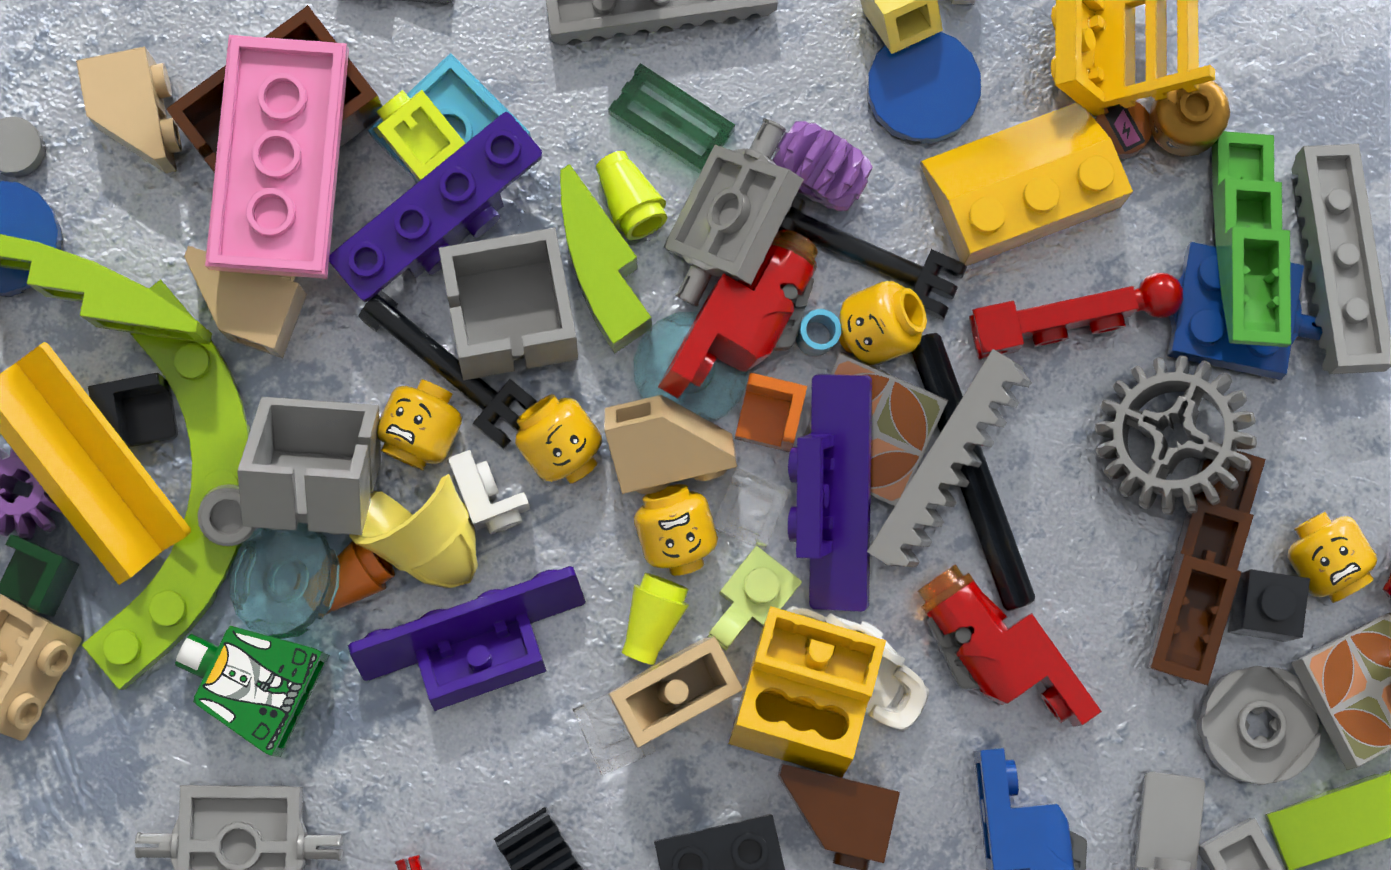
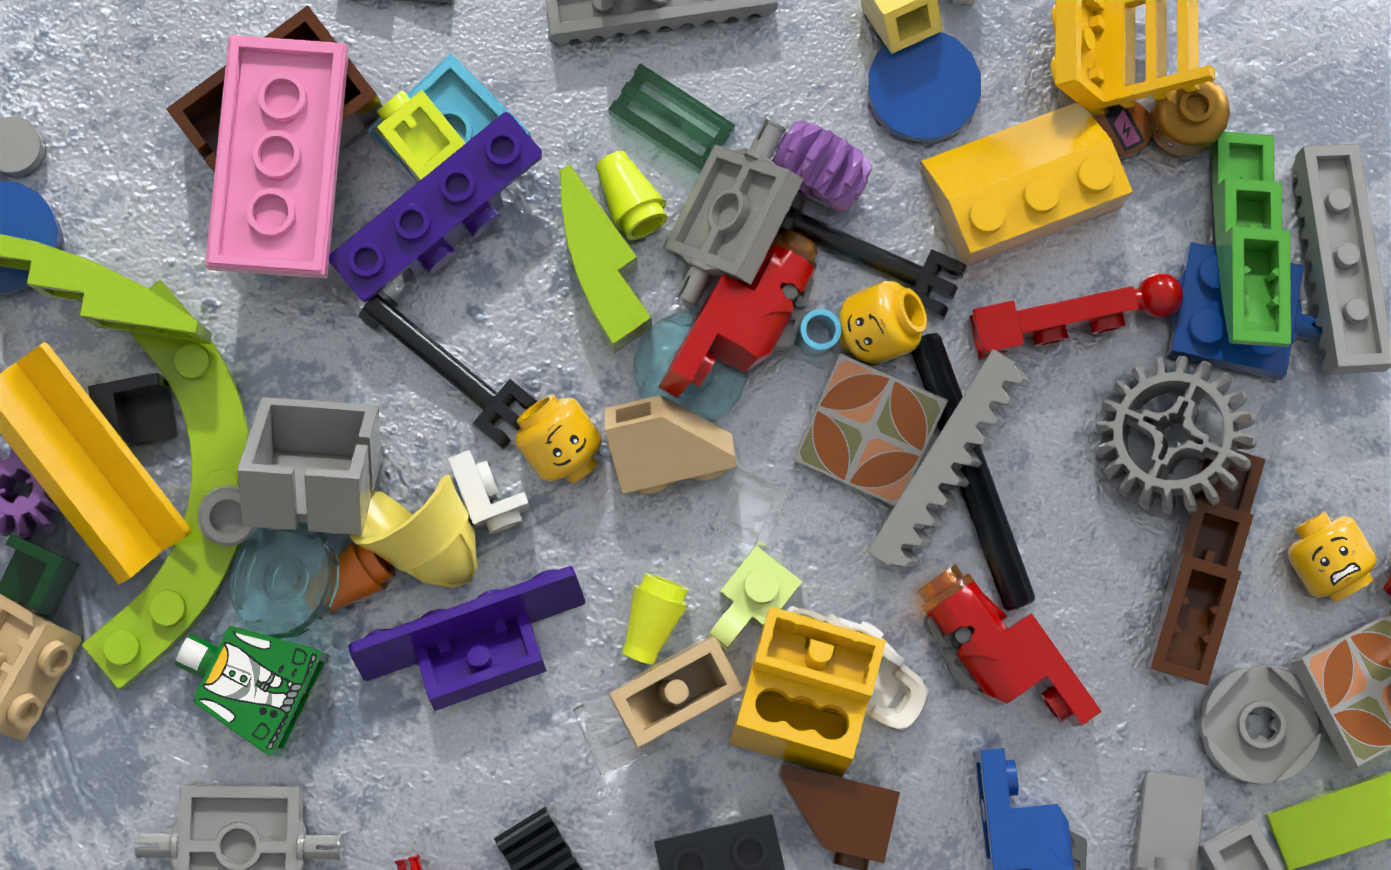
tan slope [76,46,182,173] -> none
tan slope [184,246,307,359] -> none
yellow head [377,379,462,471] -> none
light grey piece [439,227,578,380] -> none
yellow head [634,484,718,576] -> none
orange panel [735,373,807,452] -> none
dark purple bracket [788,374,872,612] -> none
black brick [1228,569,1310,642] -> none

